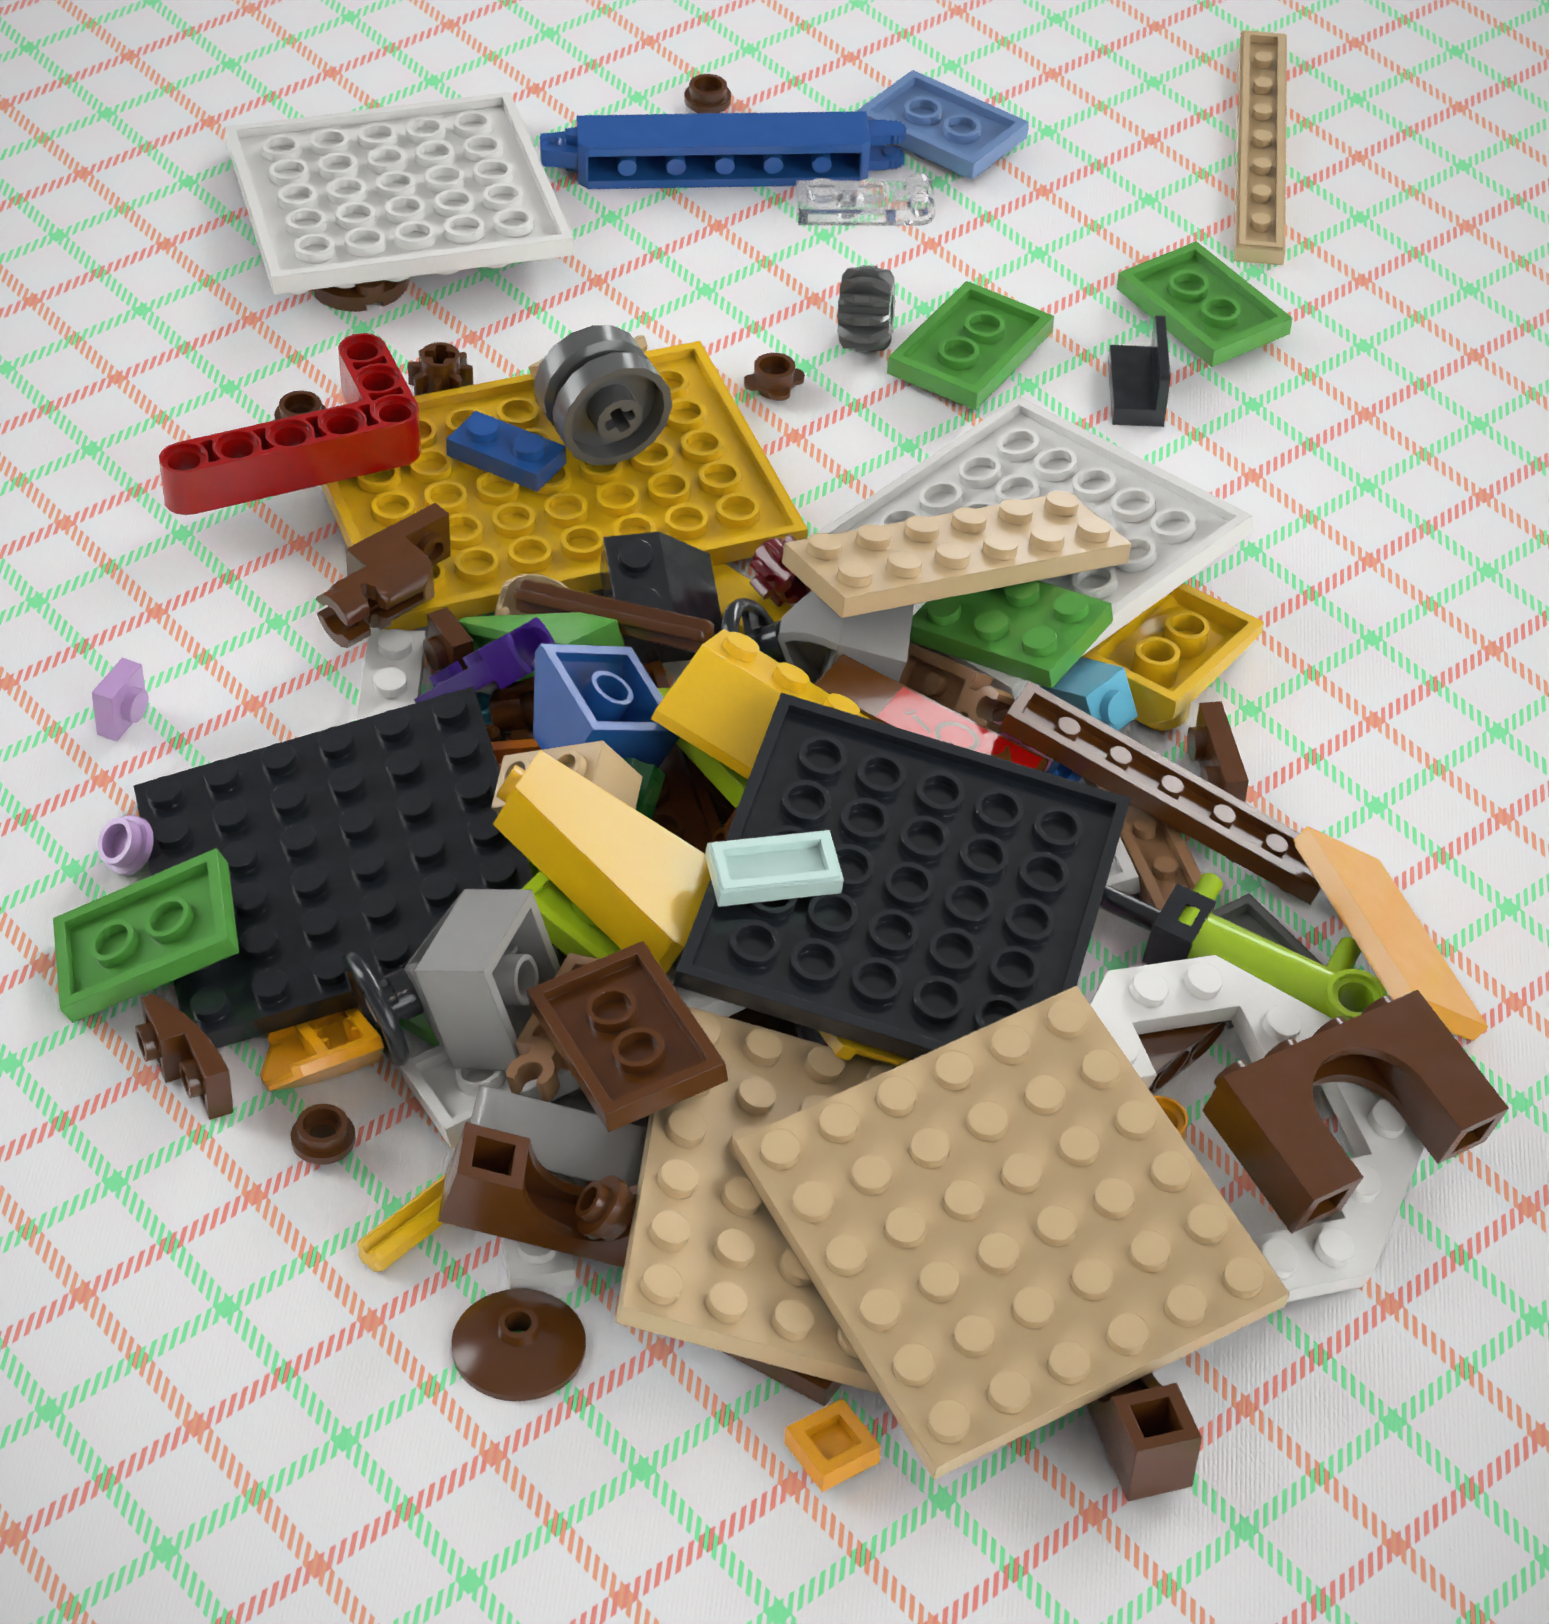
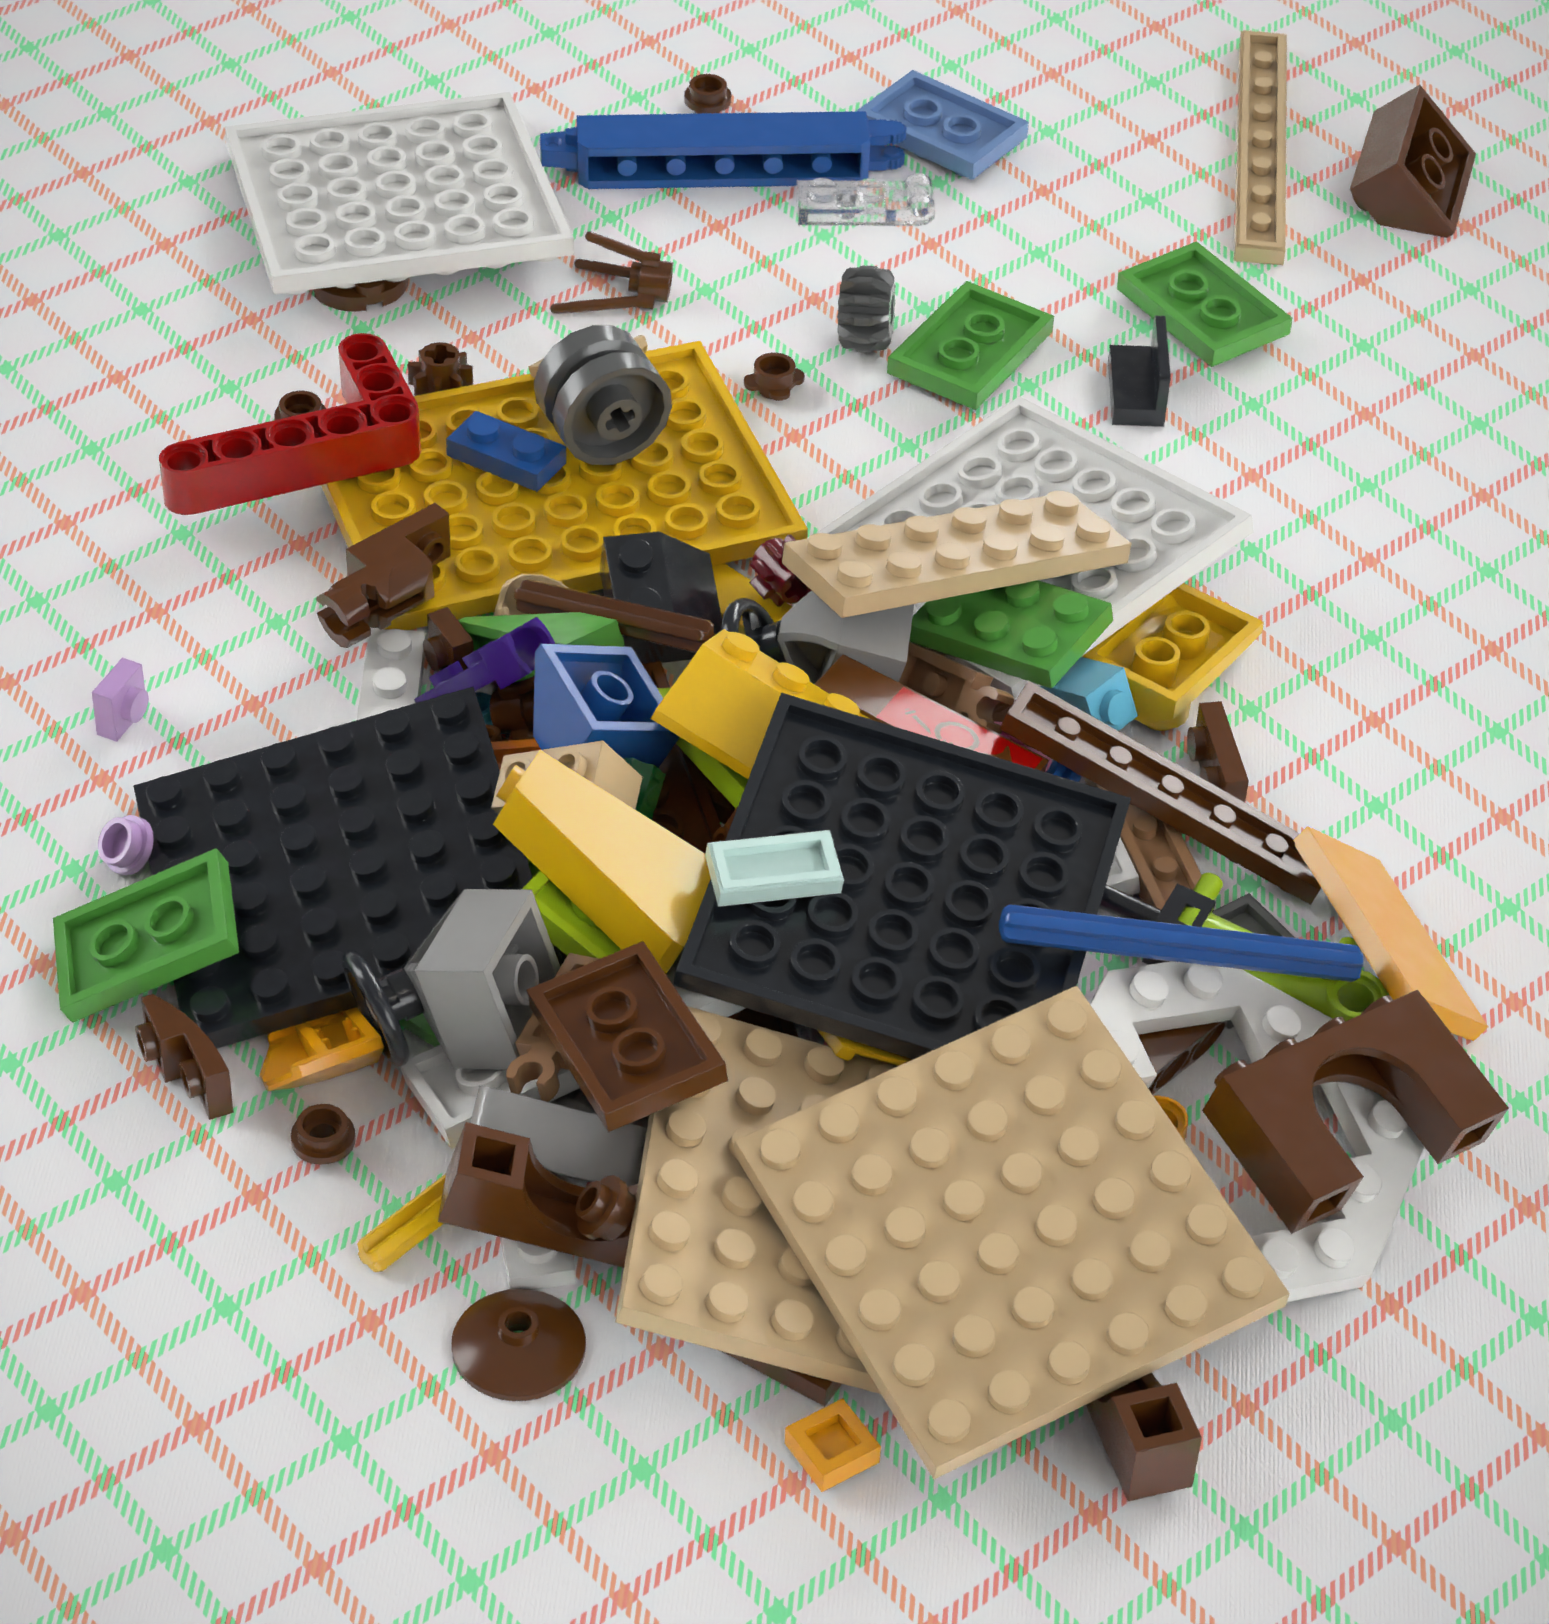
none -> reddish brown plant [550,231,674,314]
none -> blue axle [999,905,1364,982]
none -> reddish brown slope [1349,85,1476,238]

